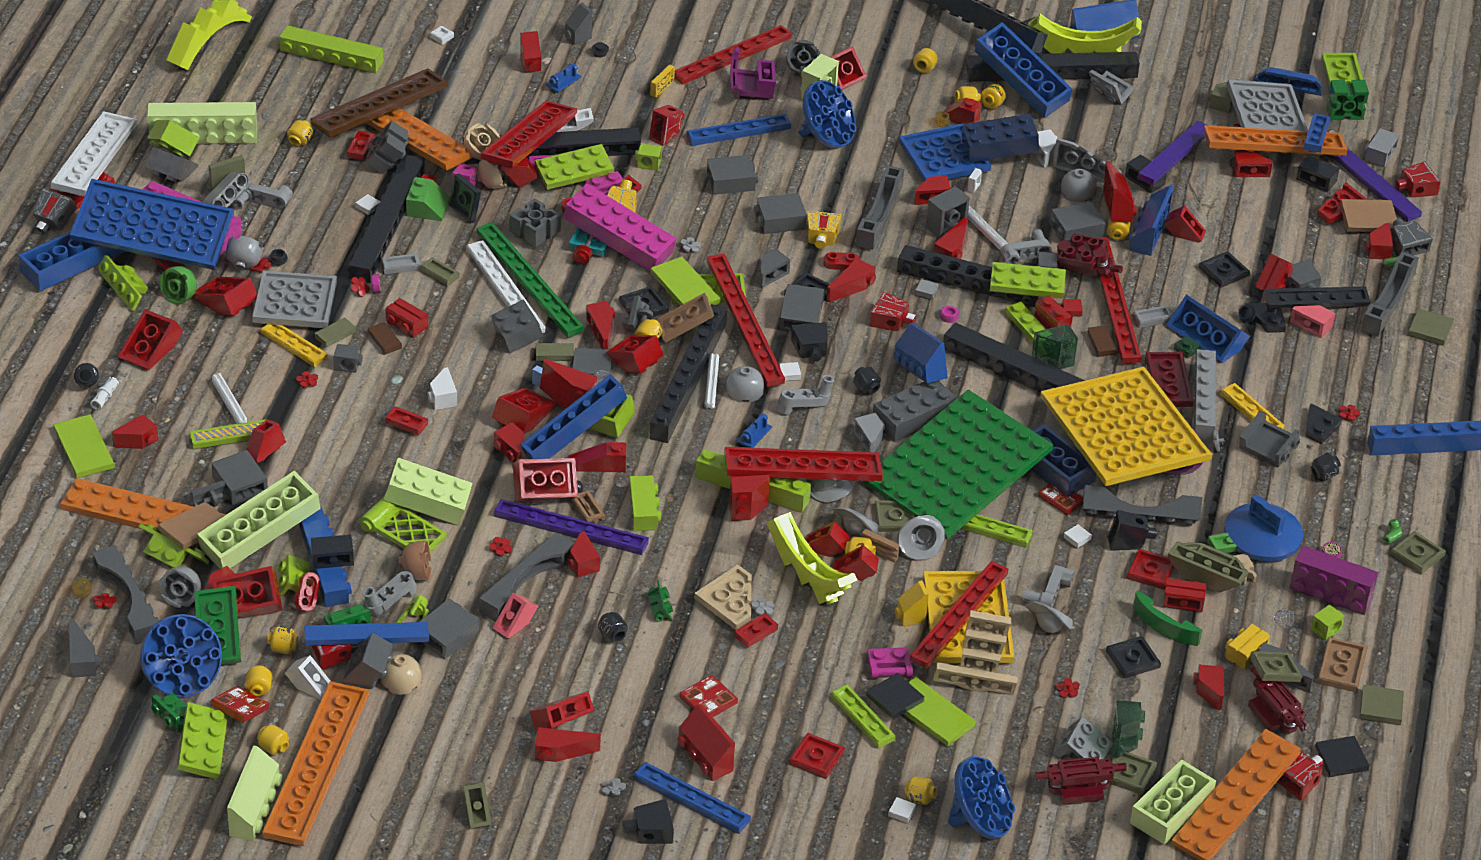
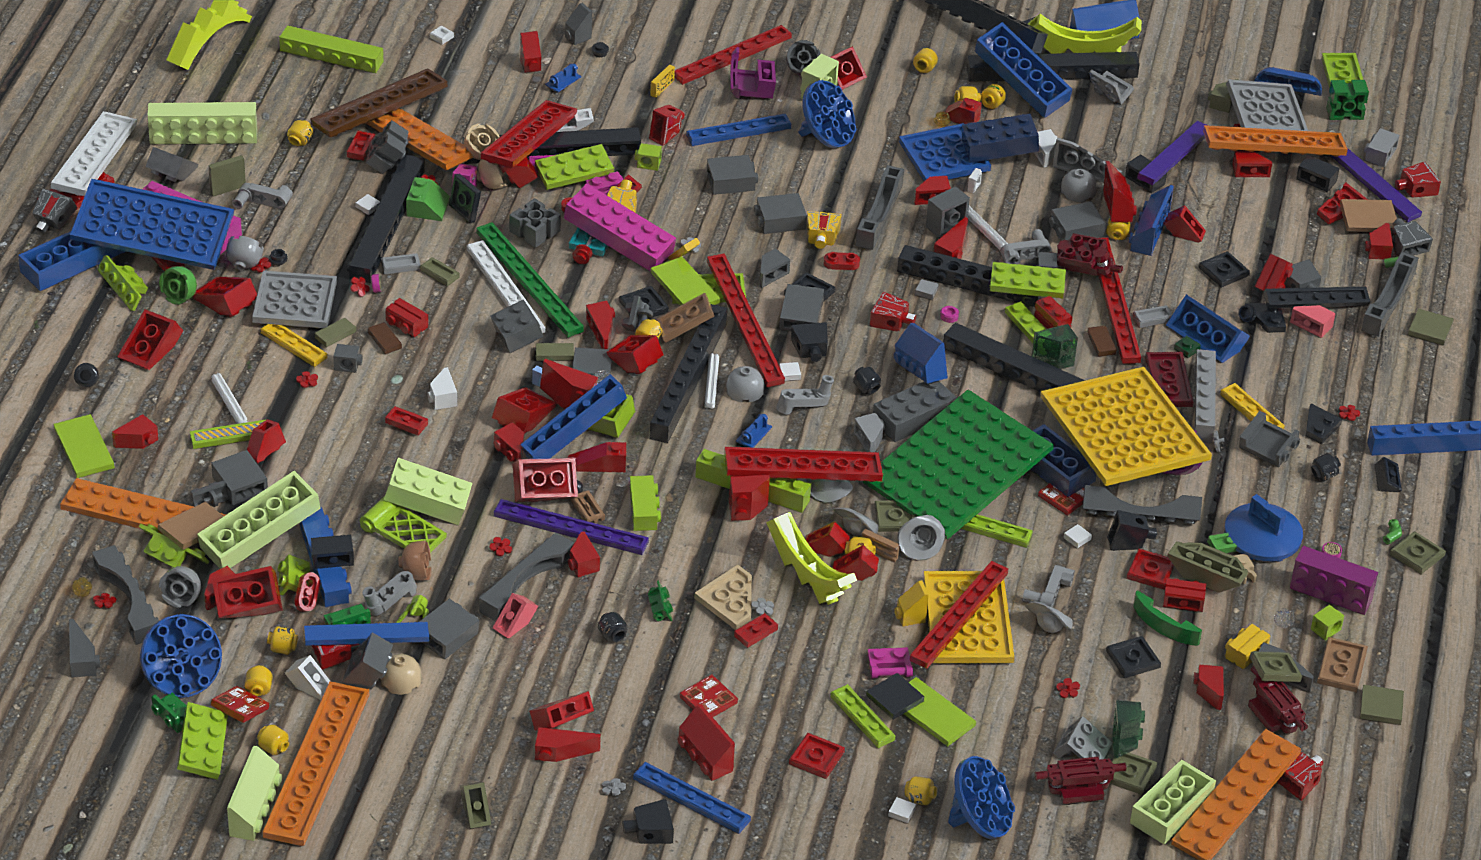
white pin [90,377,119,410] -> none
lime brick [147,120,200,158] -> none
green plate [194,586,242,665] -> none
light grey beam [203,172,249,207] -> none
red slope [826,258,876,302] -> none
tan slope [933,610,1018,695] -> none
red tile [1062,299,1083,316] -> none
blue plate [1303,113,1331,153] -> none
black tile [1315,736,1370,777] -> none
none -> yellow tile [668,238,700,261]
none -> black slope [1375,456,1402,492]

